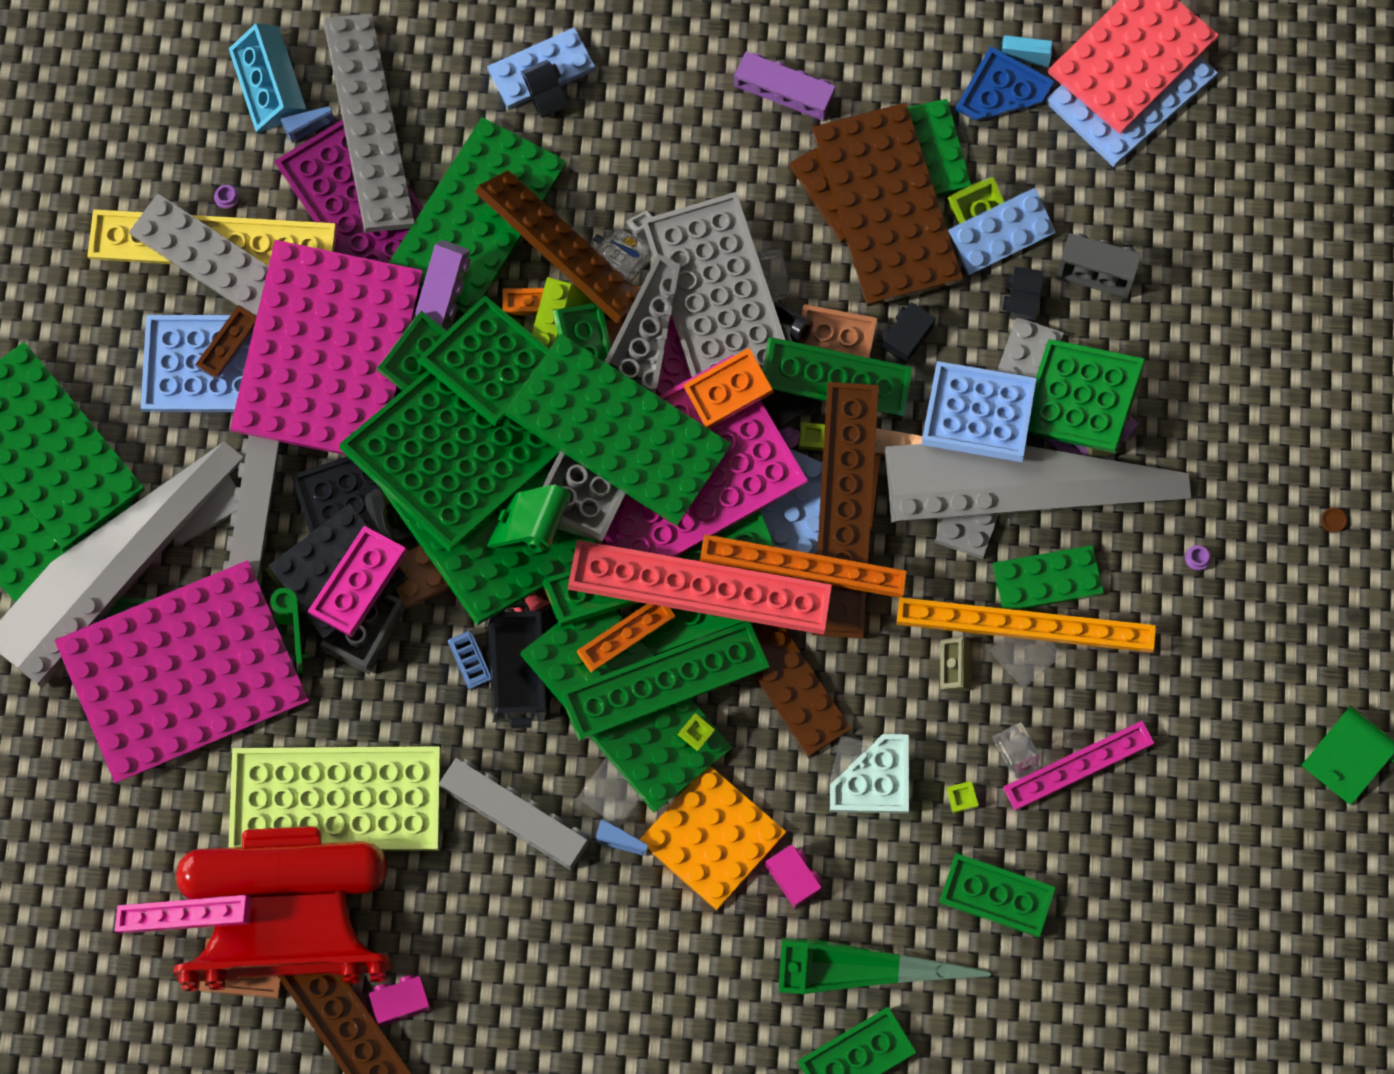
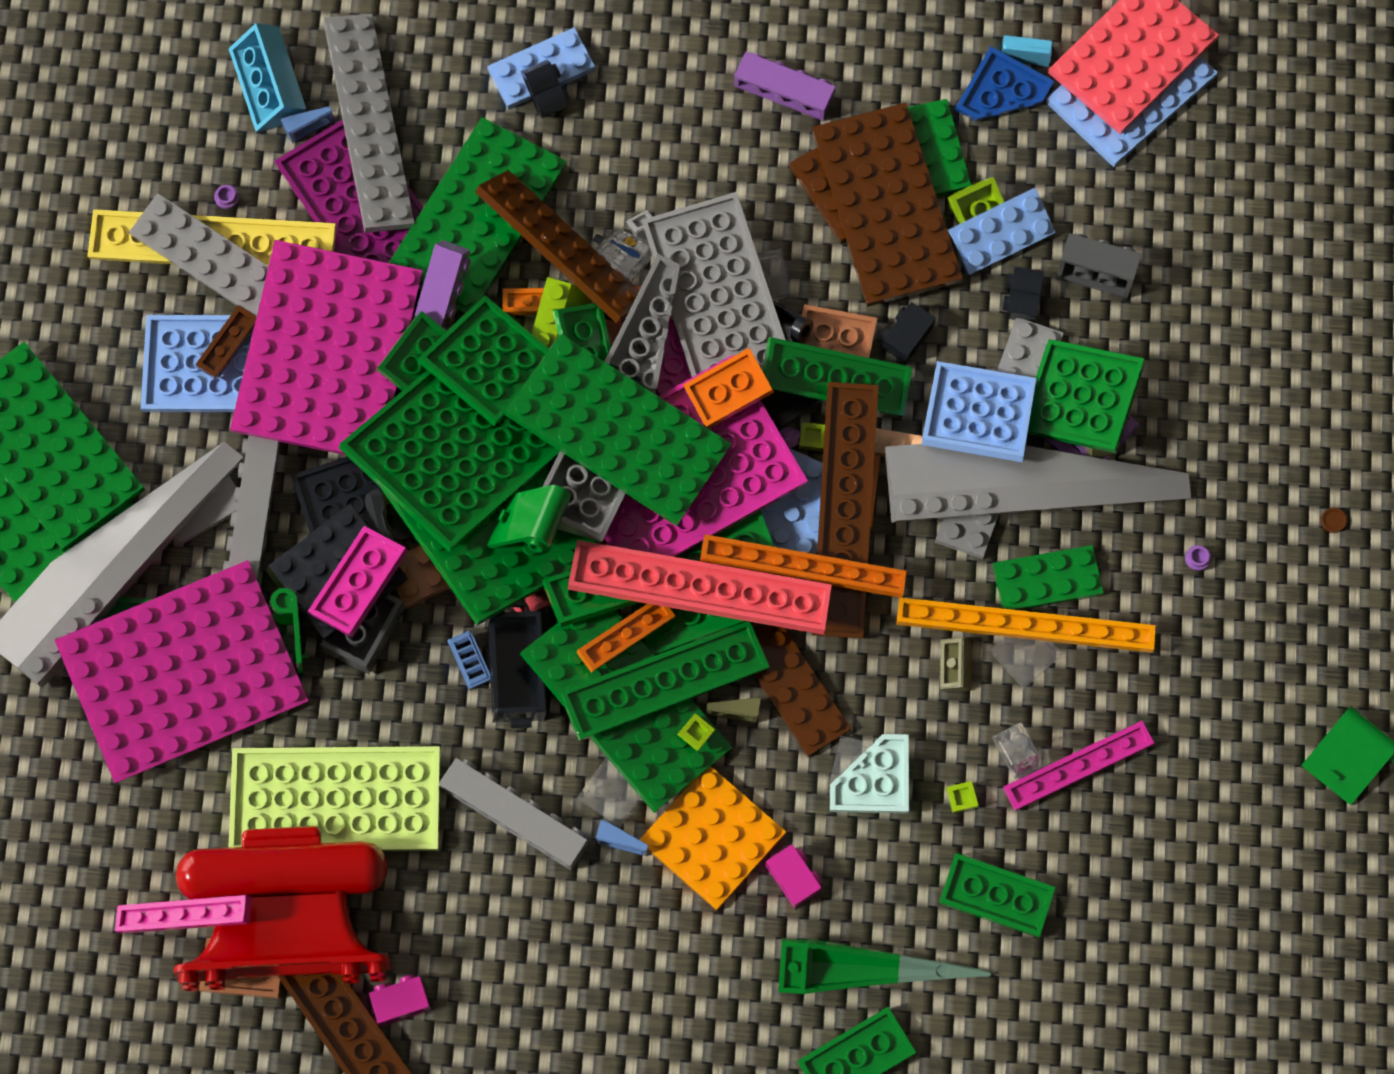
none -> olive slope [707,697,761,723]

